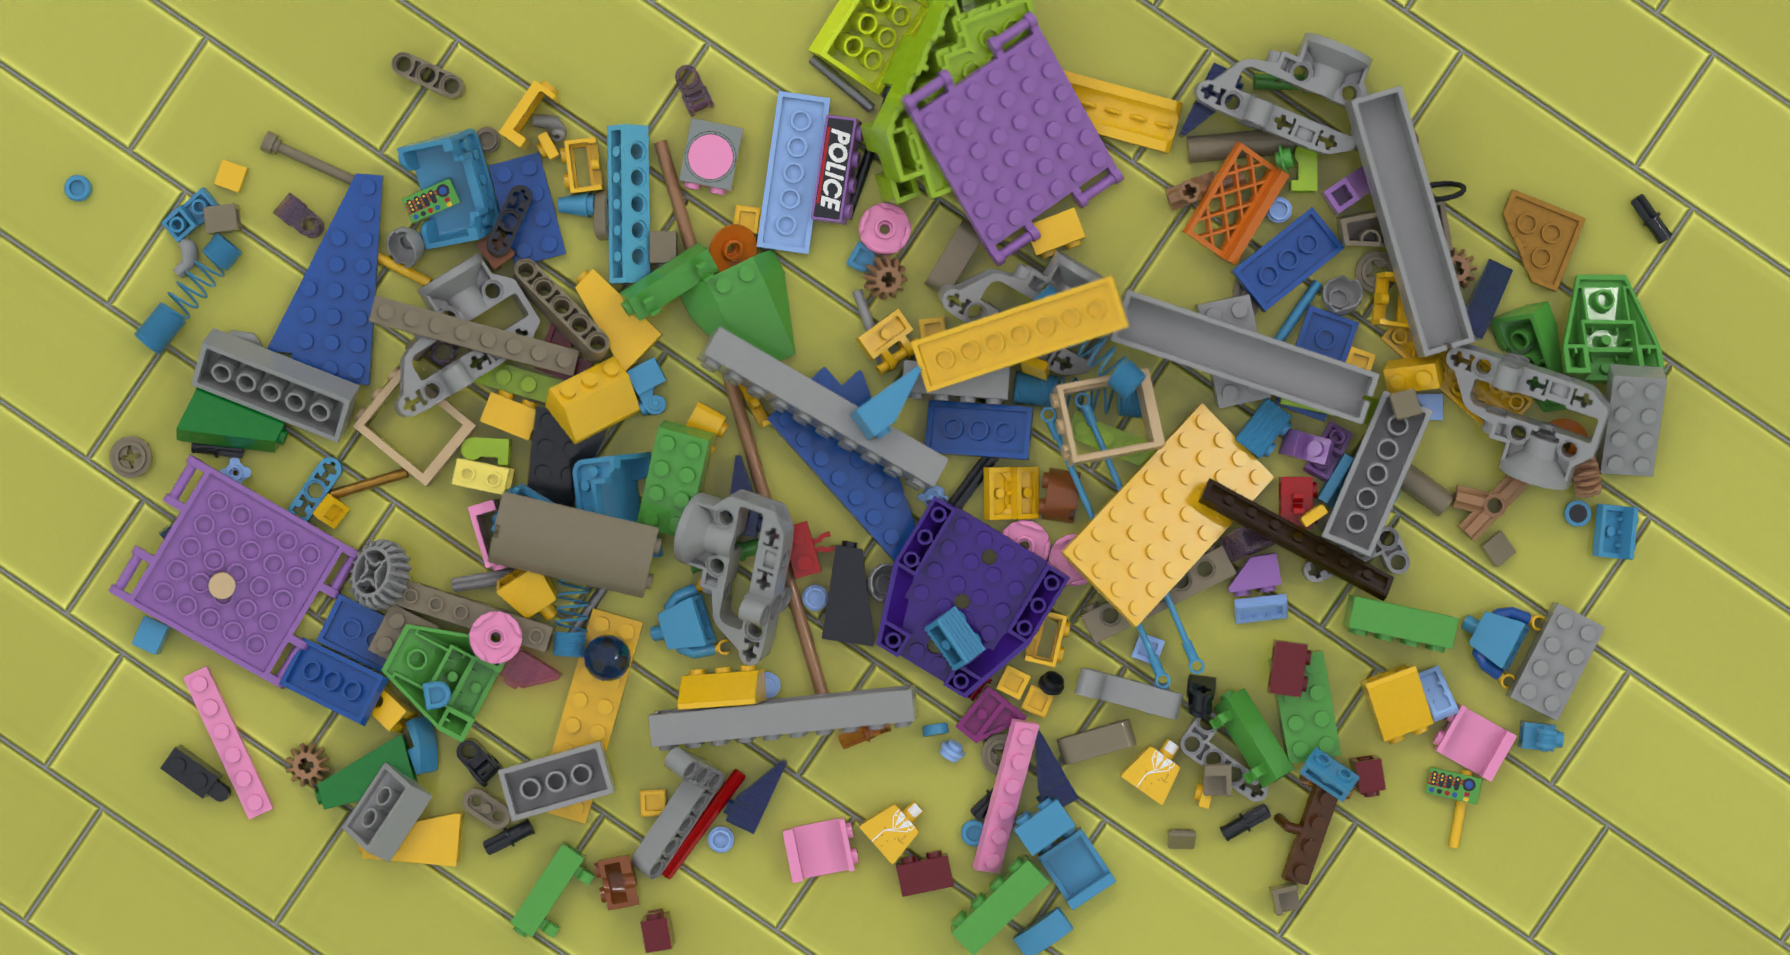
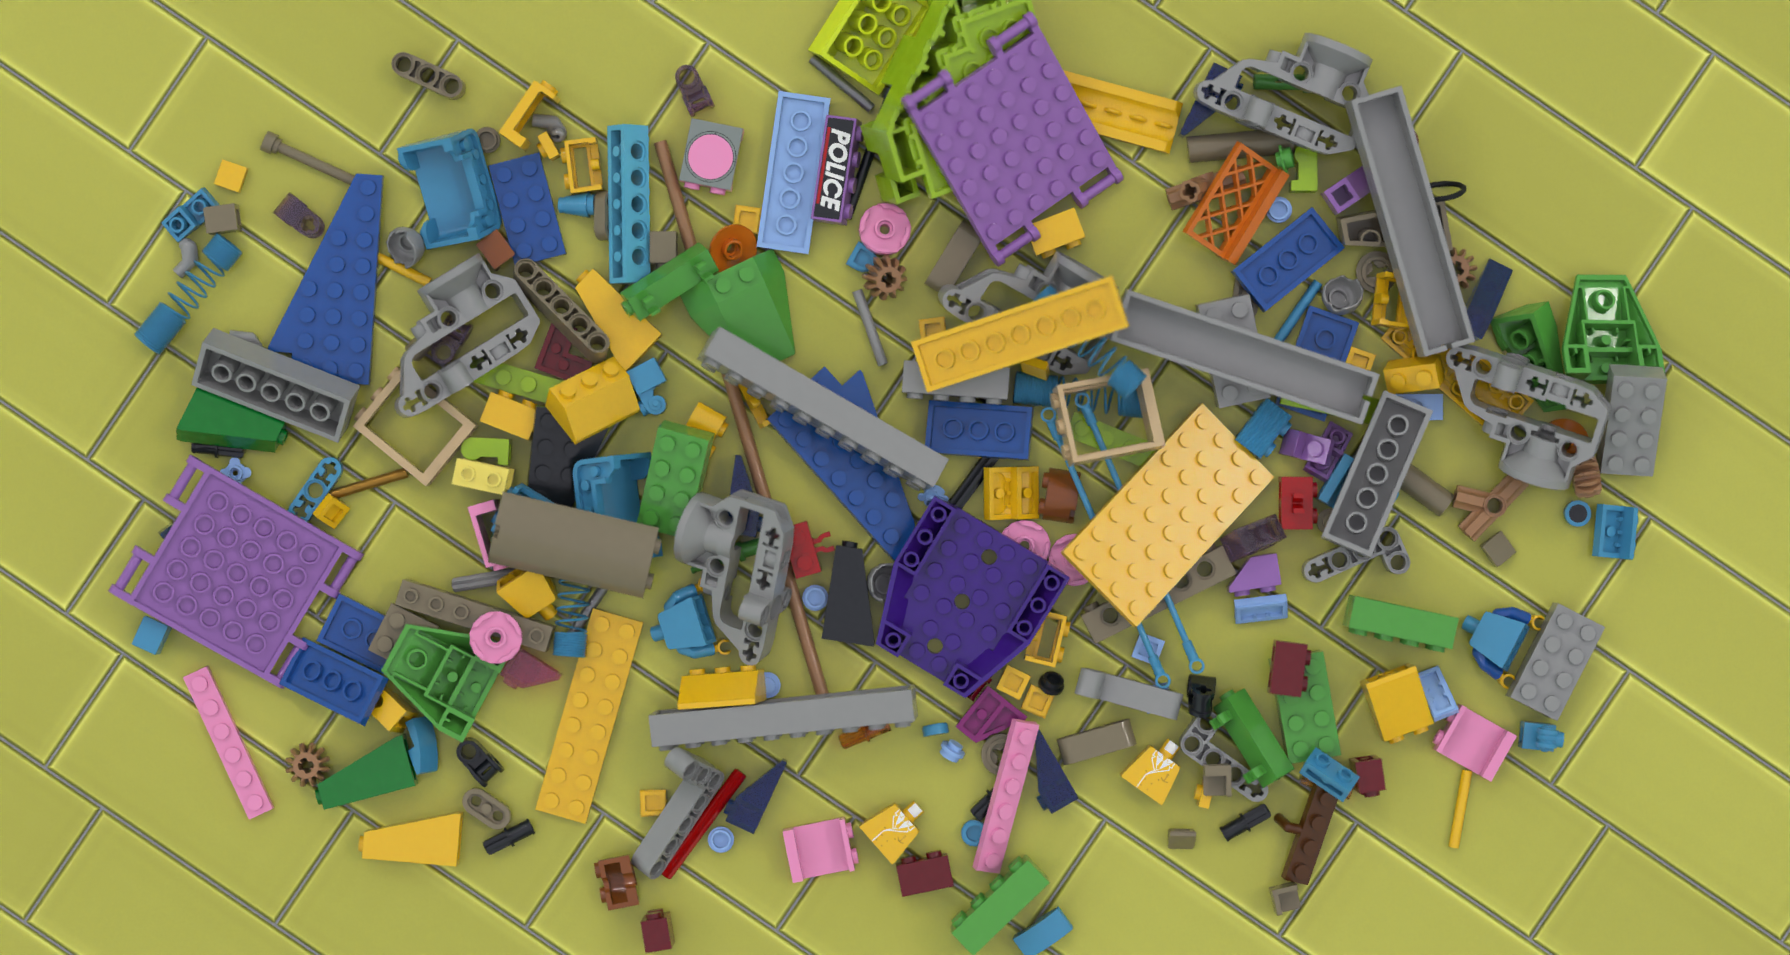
dark azure tile [64,175,92,202] -> none
dark tan gear [110,436,152,478] -> none
black brick [160,745,231,802] -> none
tan tile [209,572,235,599] -> none
light grey slope [342,762,433,862] -> none
light grey gear [348,539,412,610] -> none
dark tan plate [368,295,579,377] -> none
tile [402,177,461,223] -> none
dark azure tile [423,681,451,710] -> none
black beam [486,185,532,258] -> none
light grey brick [498,740,616,821] -> none
bright green brick [510,842,595,938] -> none
piece [584,635,631,681] -> none
dark azure slope [850,366,921,440] -> none
yellow plate [855,308,918,375] -> none
dark azure brick [925,606,985,671] -> none
dark azure brick [1013,797,1076,856] -> none
dark azure panel [1037,827,1116,910] -> none
dark brown tile [1198,478,1394,601] -> none
yellow tile [1298,504,1328,527] -> none
dark tan slope [1388,388,1422,421] -> none
tile [1425,767,1483,805] -> none
pearl gold plate [1502,189,1586,292] -> none
black axle [1631,194,1673,244] -> none

